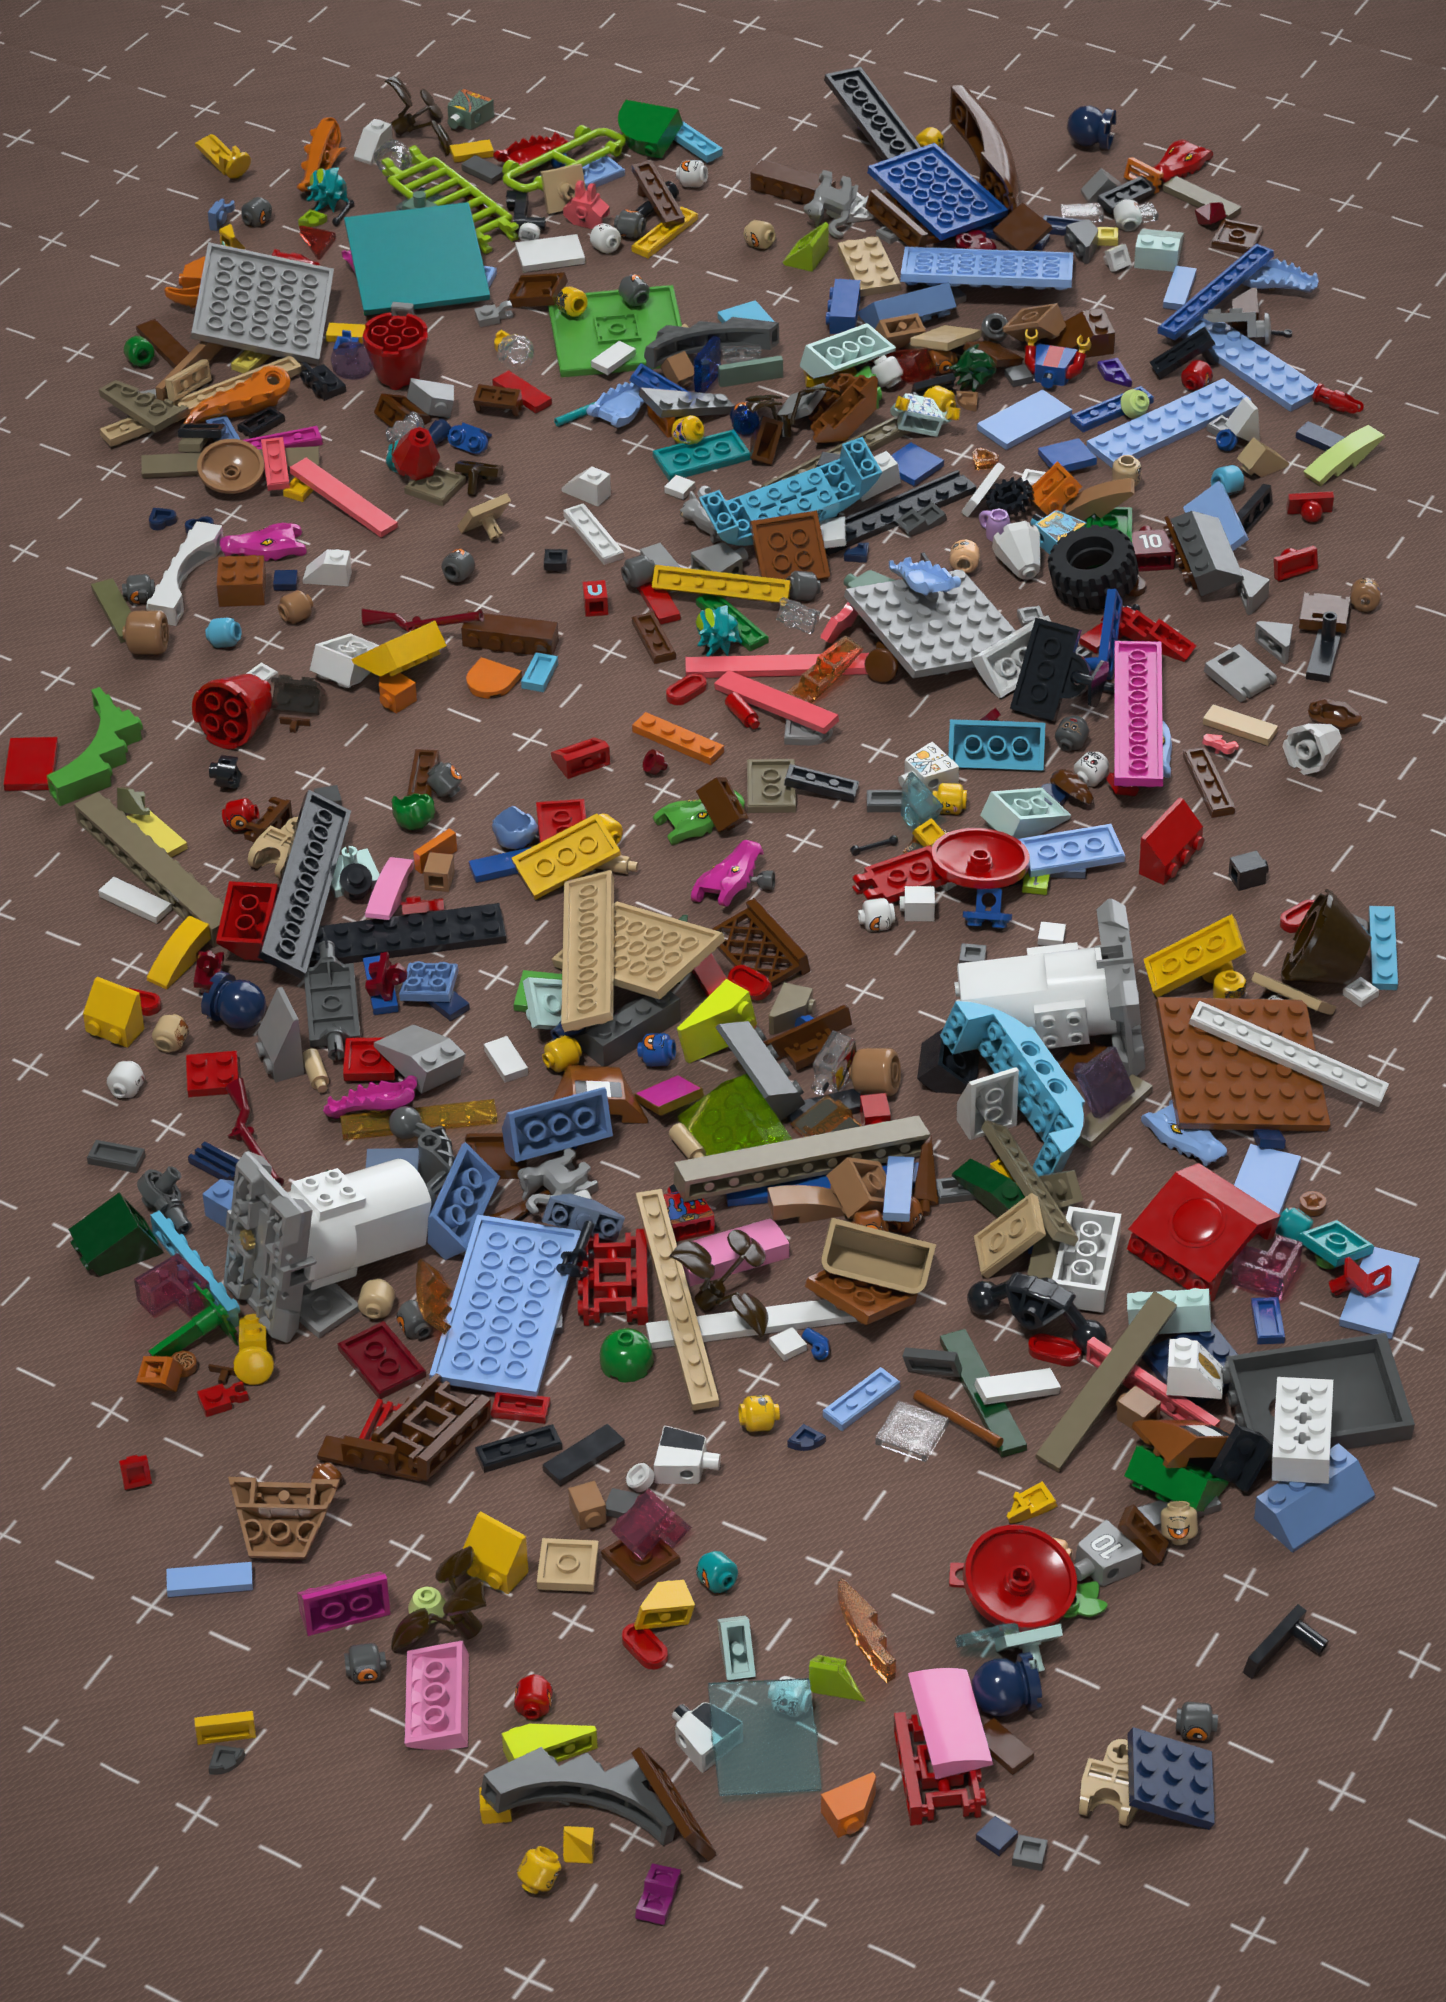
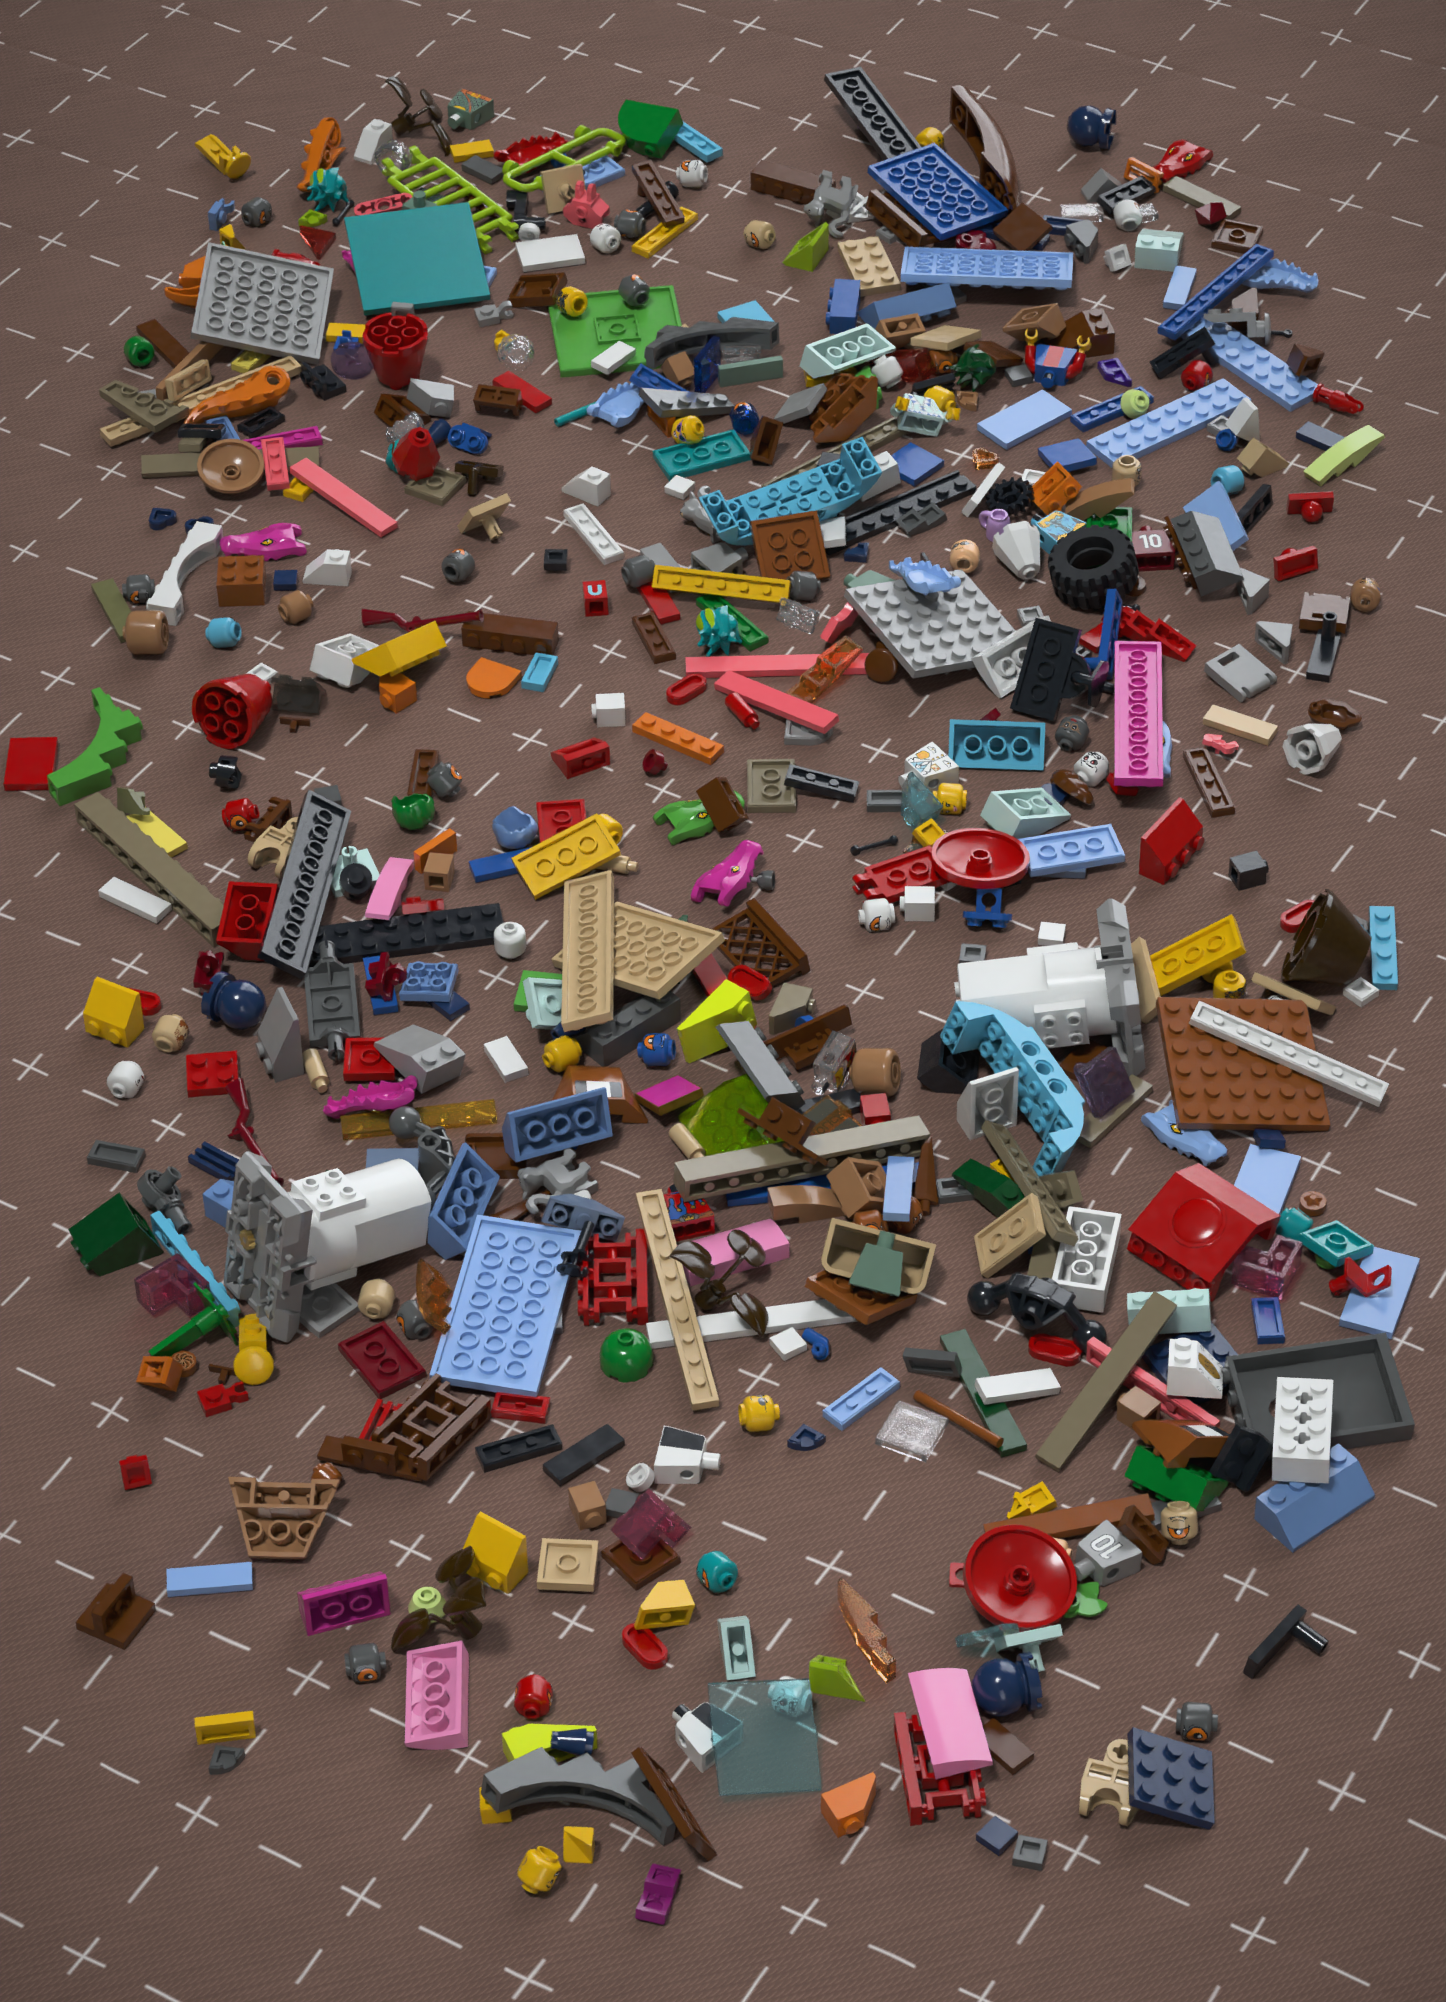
yellow slope [147,916,211,989] -> none
dark brown plant [745,386,841,437] -> none
dark grey head [980,313,1008,344] -> none
lime tile [1022,871,1050,895] -> none
light yellow tile [1097,227,1118,246] -> none
none -> reddish brown bracket [76,1573,156,1650]
none -> coral beam [354,193,412,216]
none -> white head [494,922,527,959]
none -> dark blue cone [550,1728,594,1756]
none -> white brick [591,693,625,727]
none -> reddish brown bracket [737,1097,829,1166]
none -> sand green torso [848,1231,903,1297]
none -> dark orange tile [983,1493,1155,1539]
none -> tan tile [1131,937,1161,1024]
none -> reddish brown slope [1286,343,1325,377]

